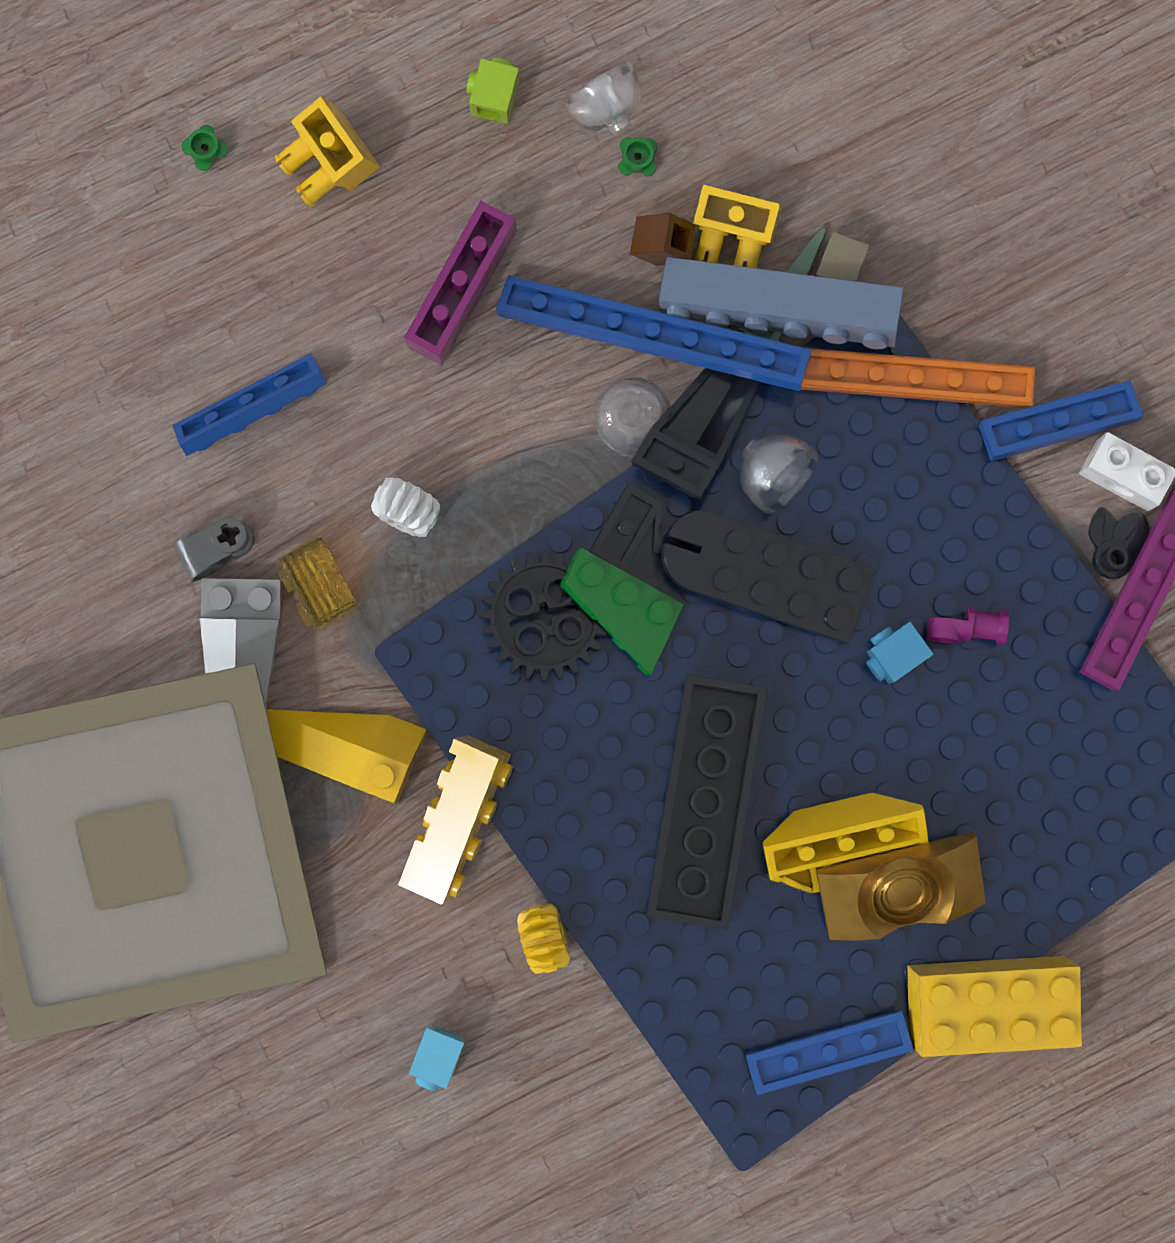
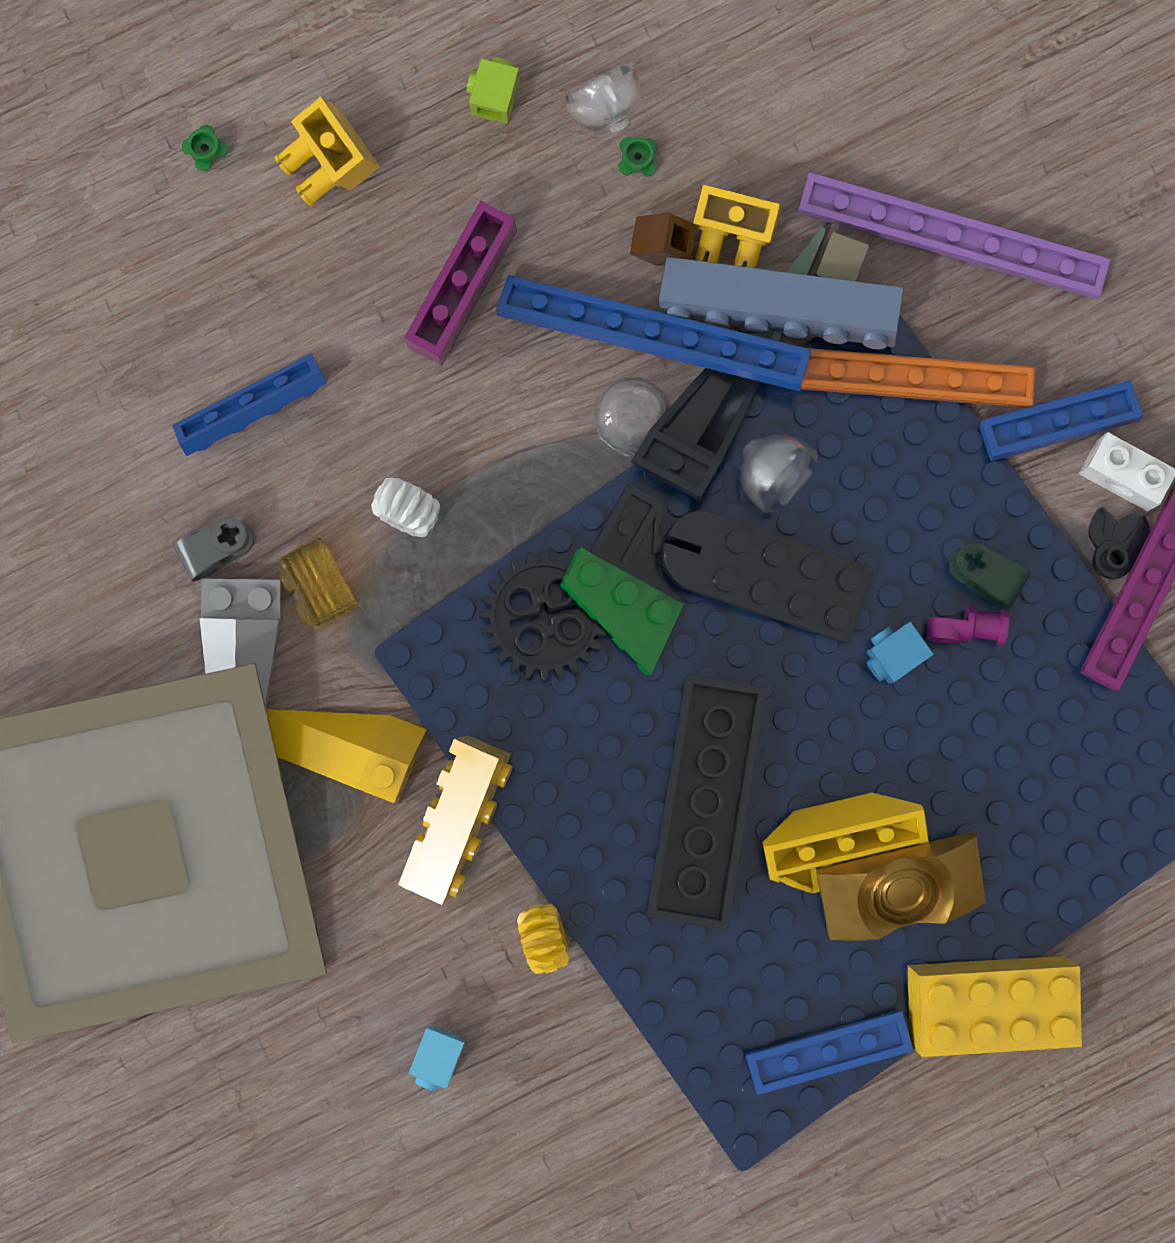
none -> medium lavender plate [797,172,1111,300]
none -> clear green piece [948,543,1030,610]

